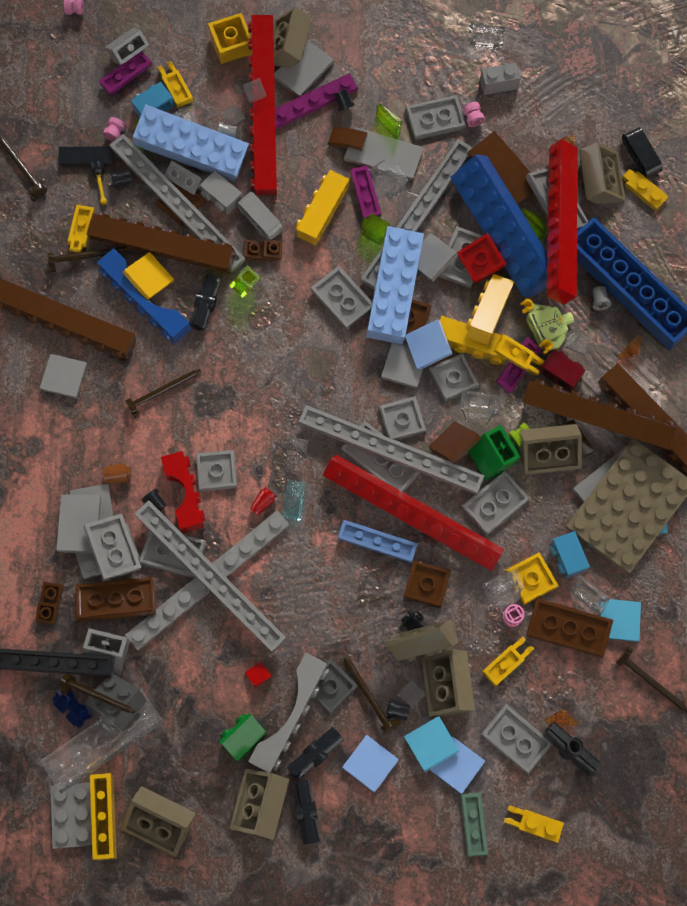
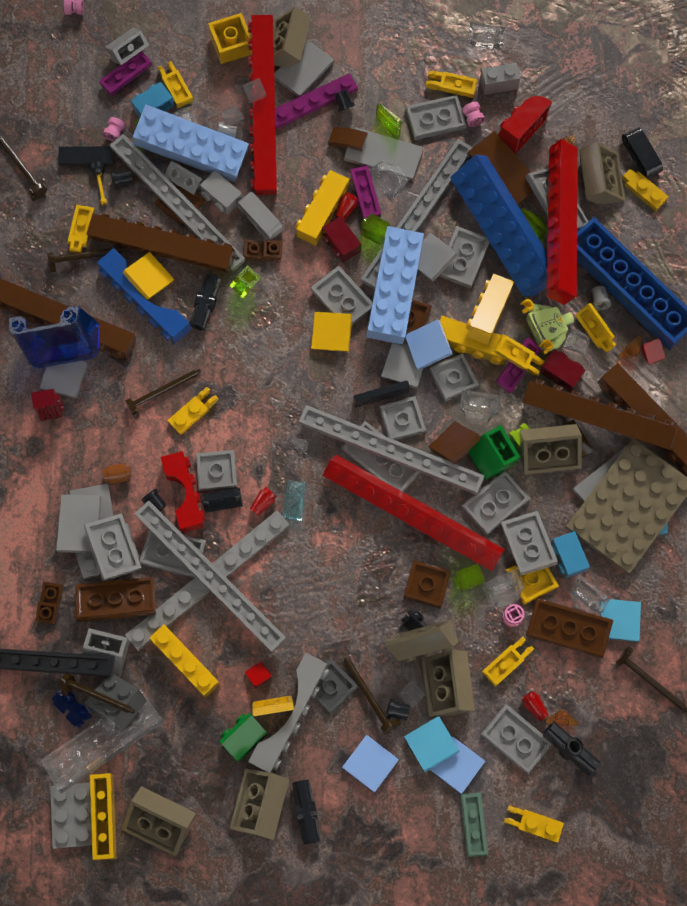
black piece [287,727,344,781] -> none
medium blue plate [338,520,418,563] -> none
red tile [457,233,507,284] -> none
none -> clear blue windscreen [9,306,99,368]
none -> dark red brick [31,389,65,421]
none -> yellow brick [149,624,220,699]
none -> yellow hinge [167,387,219,435]
none -> black hinge [202,488,243,513]
none -> yellow tile [252,696,294,716]
none -> yellow tile [311,312,353,352]
none -> dark red brick [322,216,362,263]
none -> red cone [335,192,359,221]
none -> black tile [353,380,410,408]
none -> yellow hinge [425,71,477,98]
none -> clear neon green brick [453,563,485,593]
none -> red brick [498,96,552,155]
none -> light grey plate [501,511,558,576]
none -> red cone [521,690,549,721]
none -> yellow hinge [575,303,616,353]
none -> red slope [640,338,666,365]

